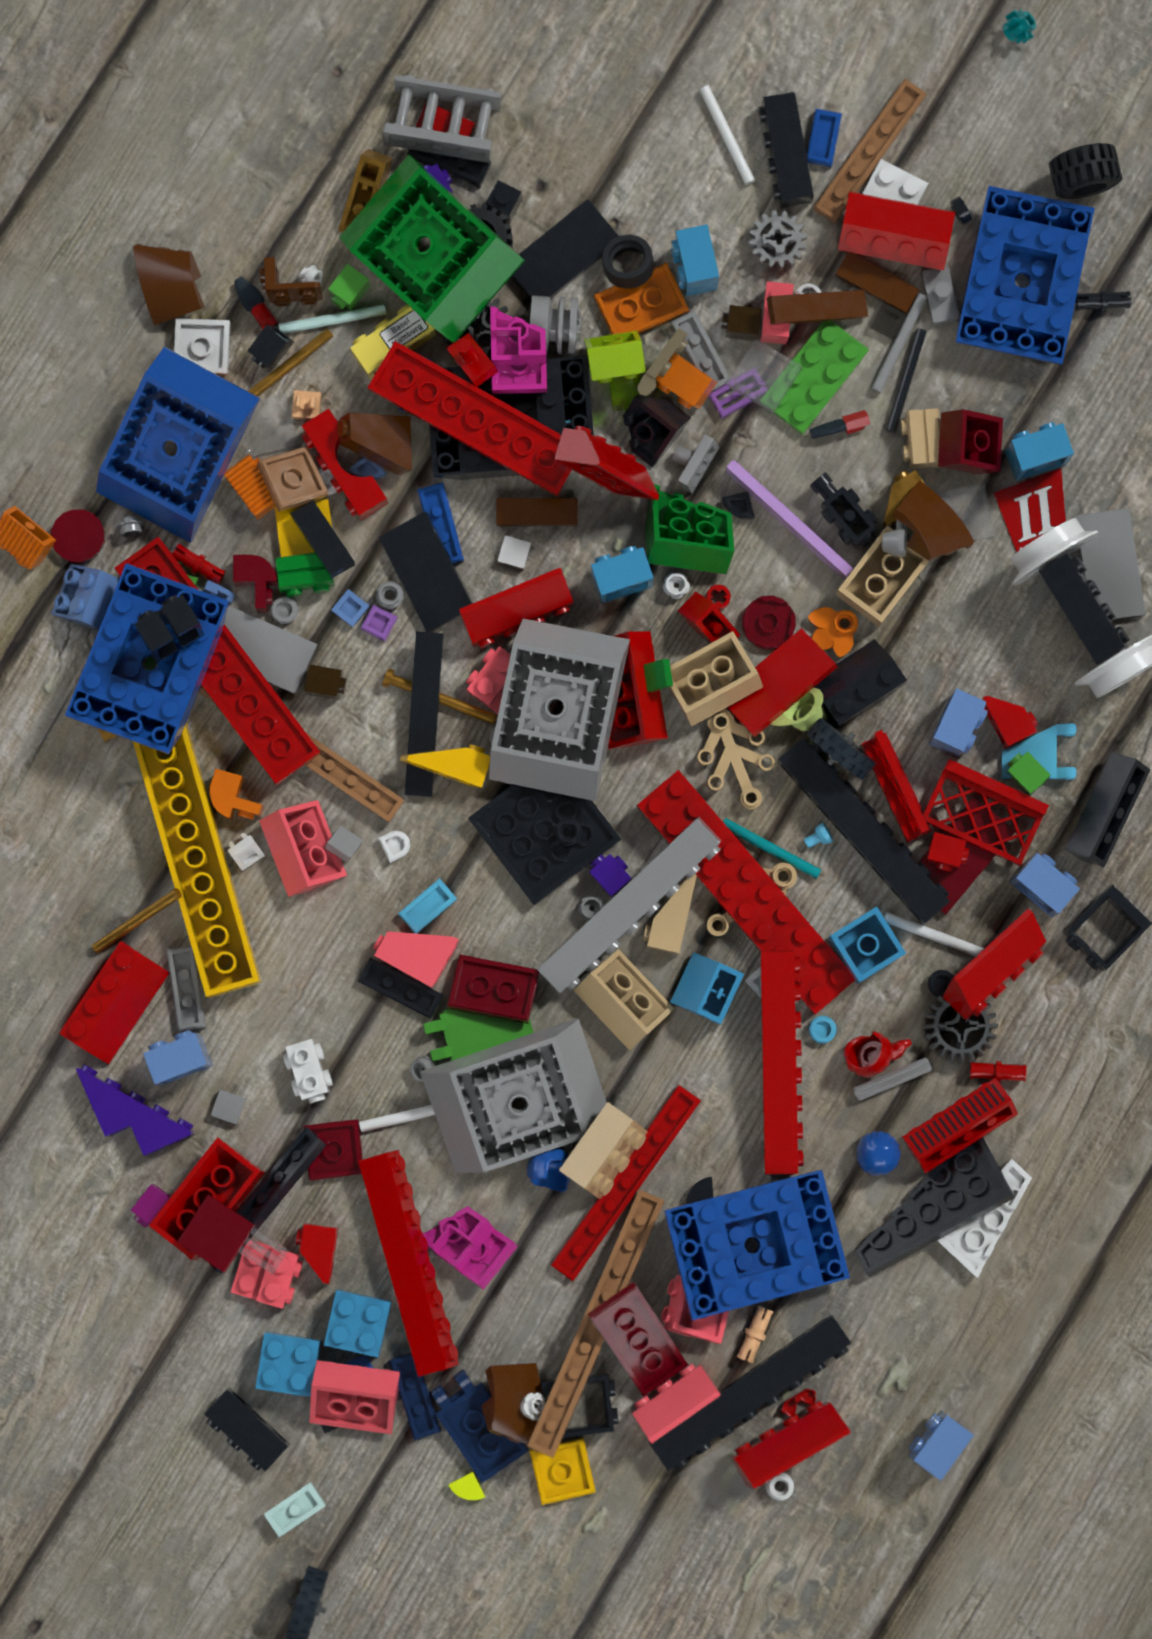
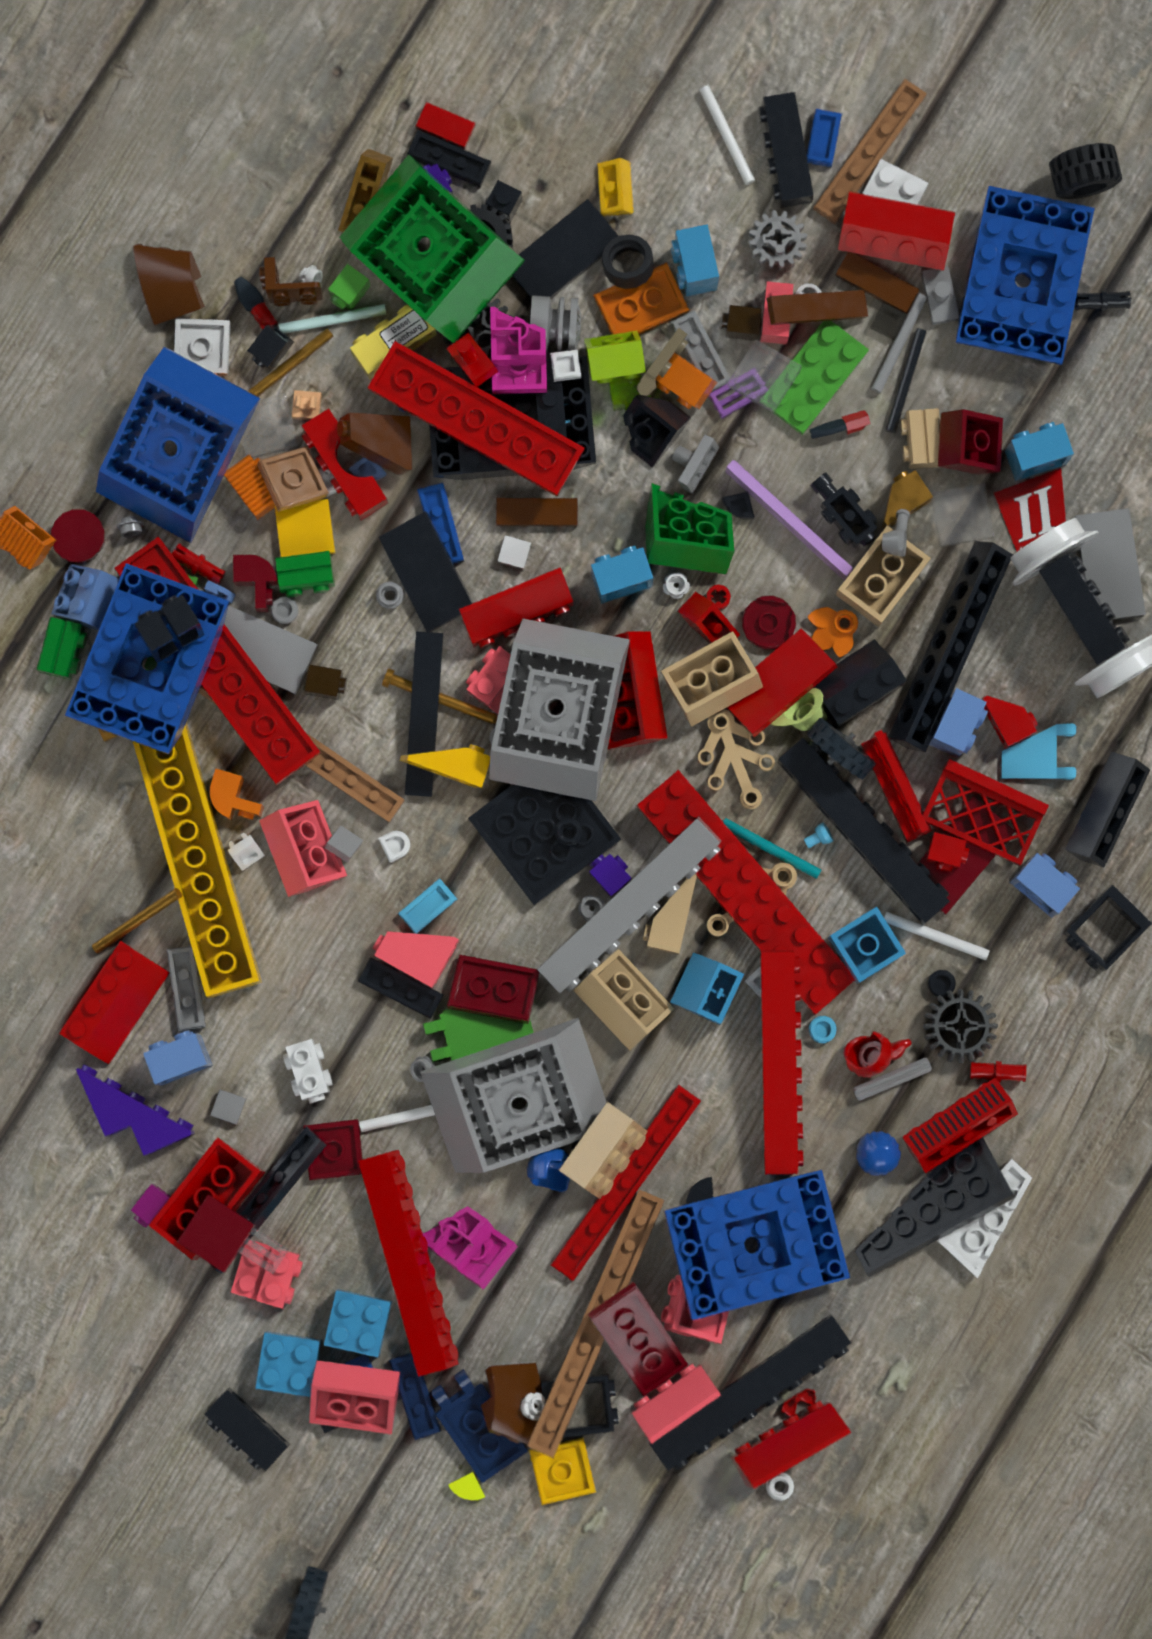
light aqua plate [264,1482,326,1537] -> none
black tile [290,500,355,578] -> none
red slope [296,1223,339,1284] -> none
medium blue tile [331,589,370,628] -> none
medium lavender tile [361,604,398,642] -> none
light grey fence [384,75,501,163] -> none
red slope [555,426,659,500] -> none
green tile [643,659,673,692] -> none
light nougat pin [737,1305,774,1363] -> none
reddish brown slope [893,480,975,561] -> none
medium blue brick [908,1411,974,1481] -> none
red slope [943,908,1047,1020] -> none
black tile [950,196,972,225] -> none
teal gear [1003,9,1036,44] -> none
bright green brick [1007,751,1051,796] -> none
none -> green brick [36,617,88,680]
none -> white tile [550,350,581,382]
none -> yellow slope [597,158,633,216]
none -> black brick [888,541,1013,752]

